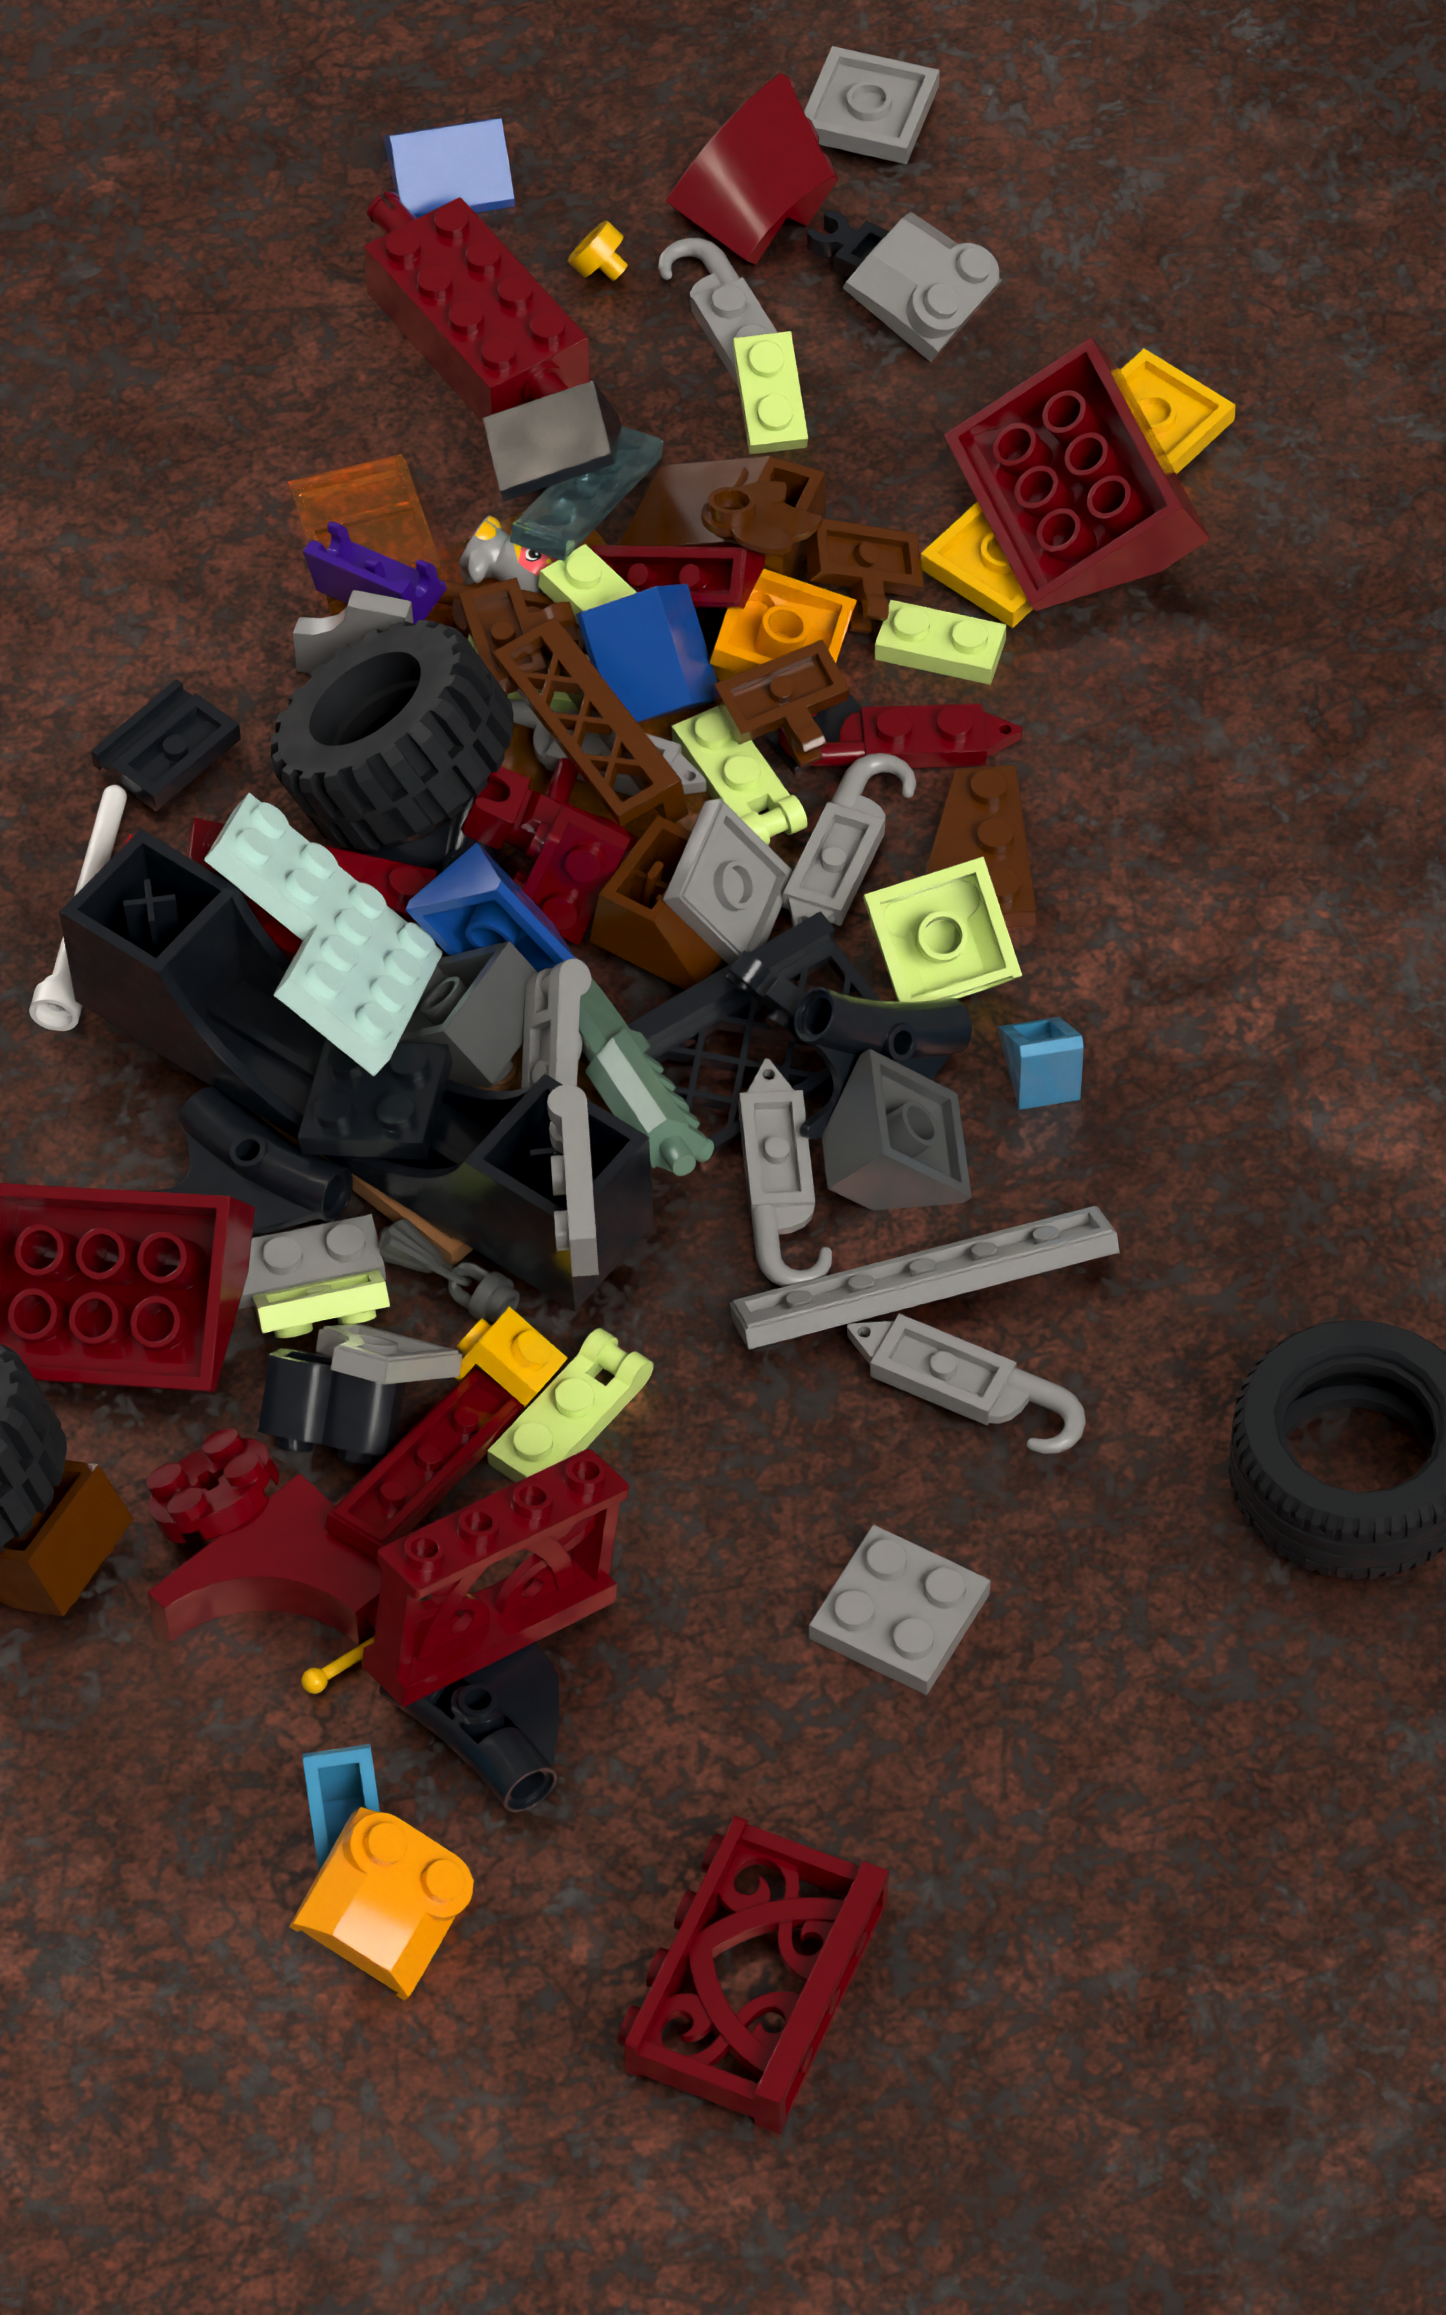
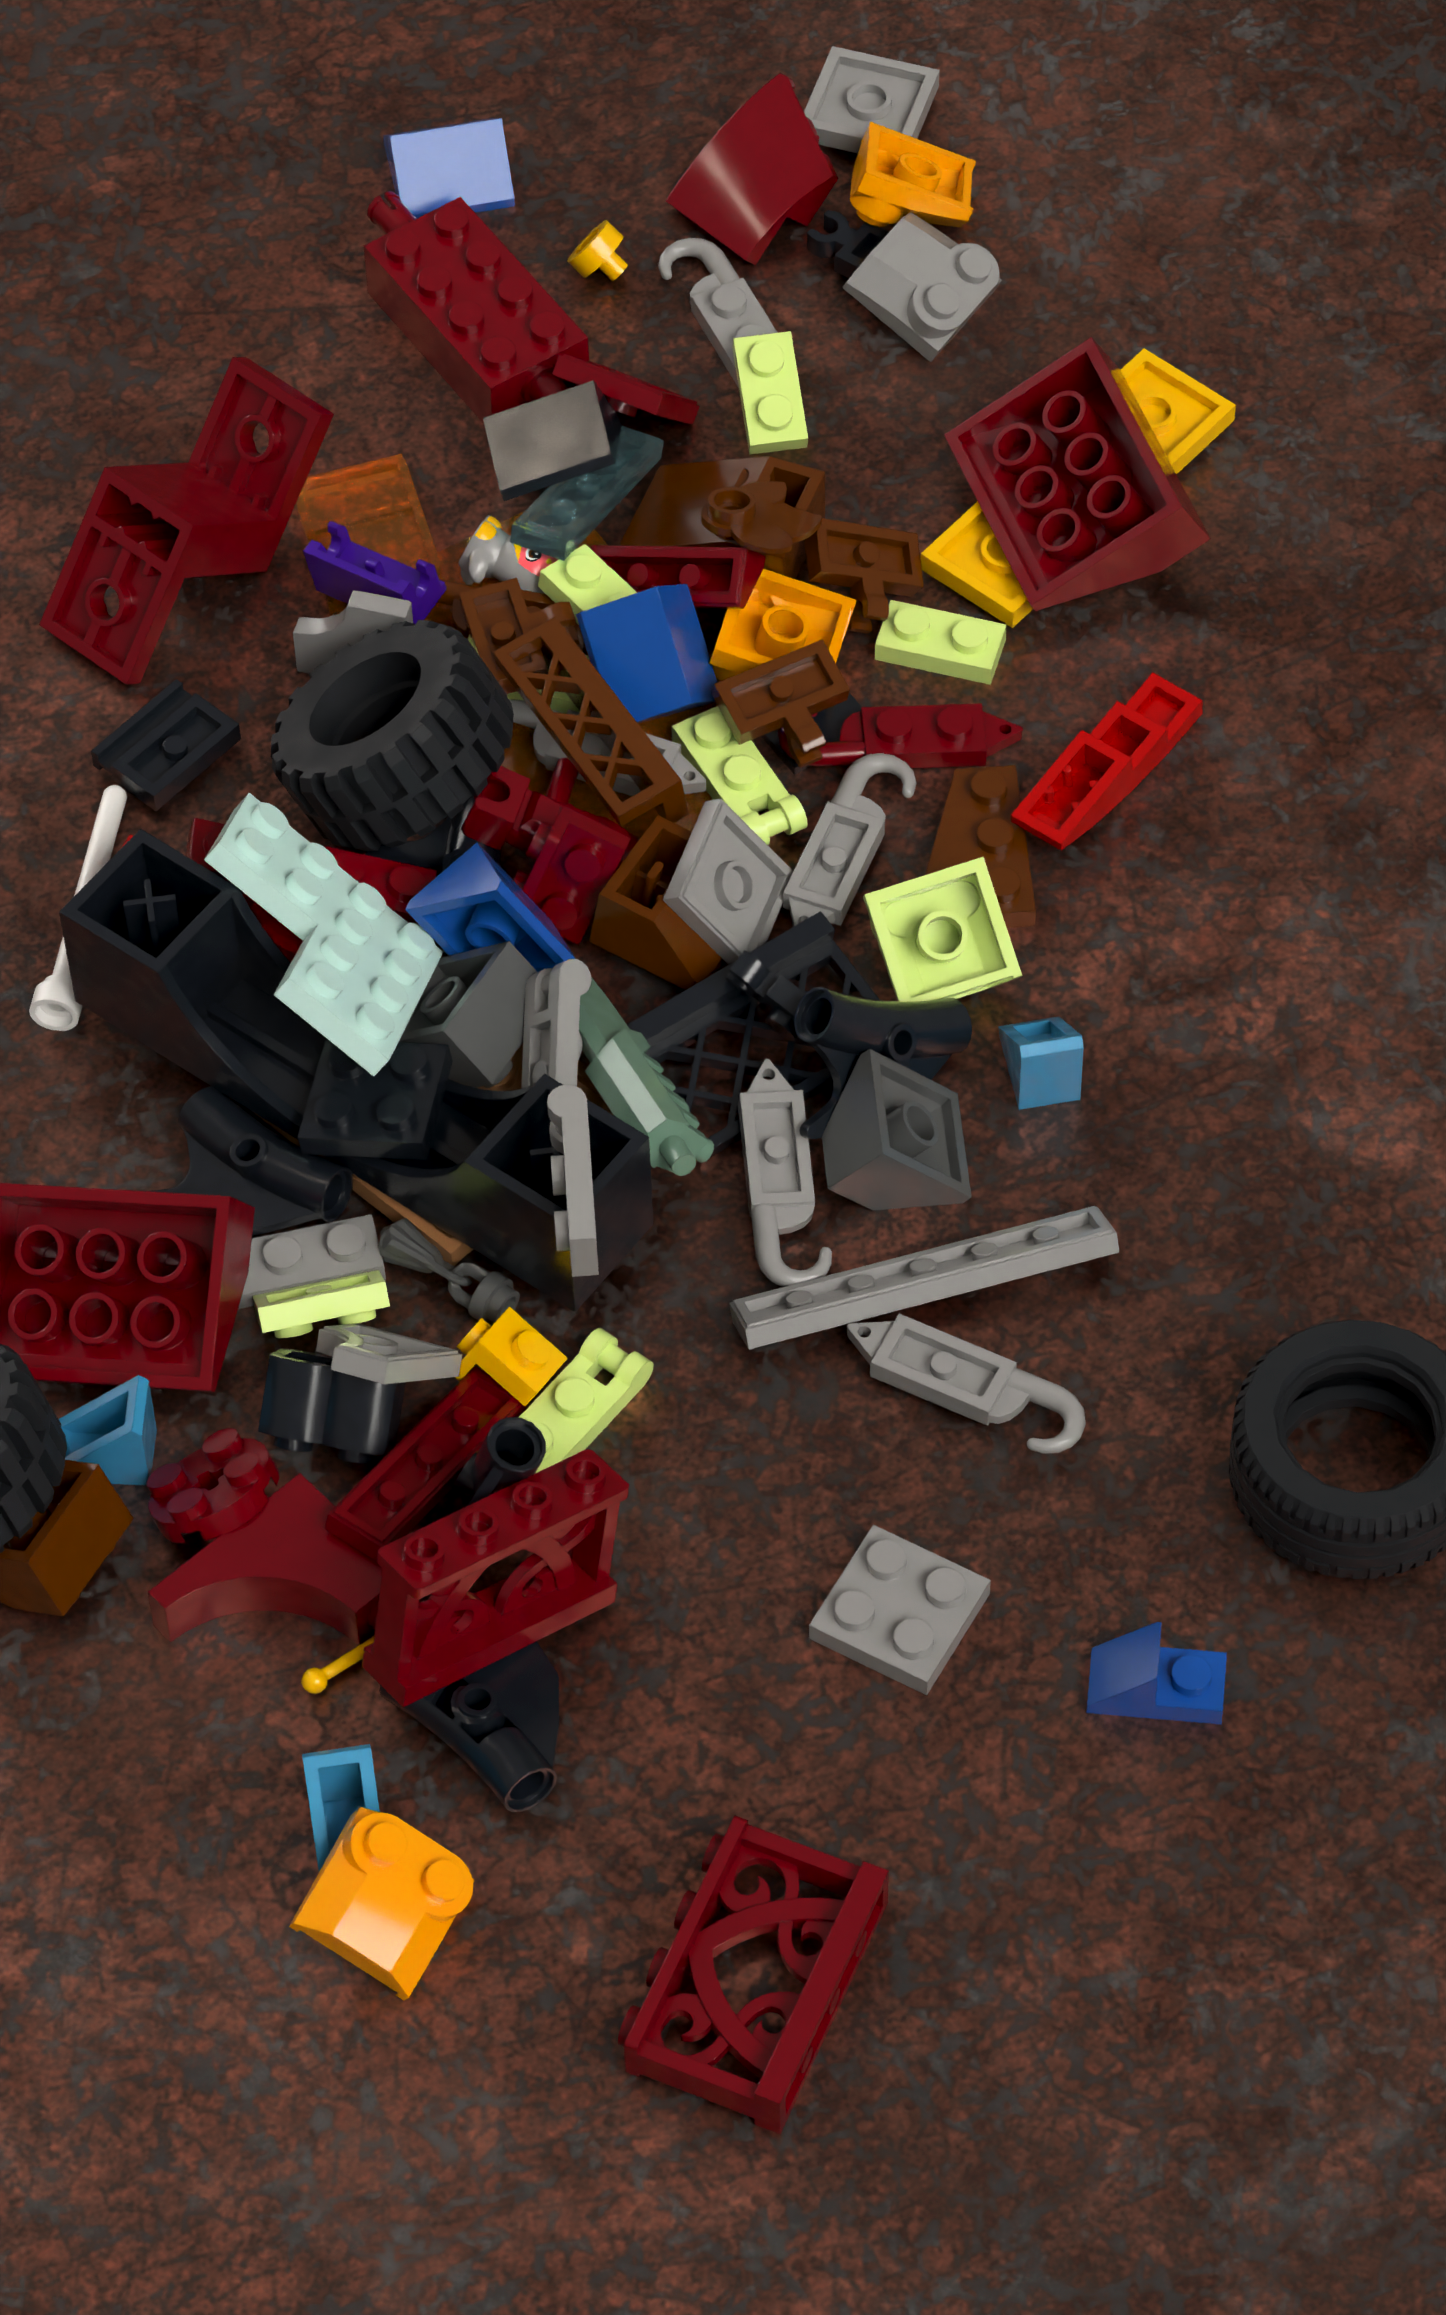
none -> dark red bracket [39,357,334,684]
none -> dark azure slope [59,1375,157,1485]
none -> black pin [424,1417,546,1598]
none -> dark red plate [552,354,700,425]
none -> light orange slope [850,122,976,228]
none -> red slope [1011,672,1203,851]
none -> blue slope [1086,1622,1227,1725]

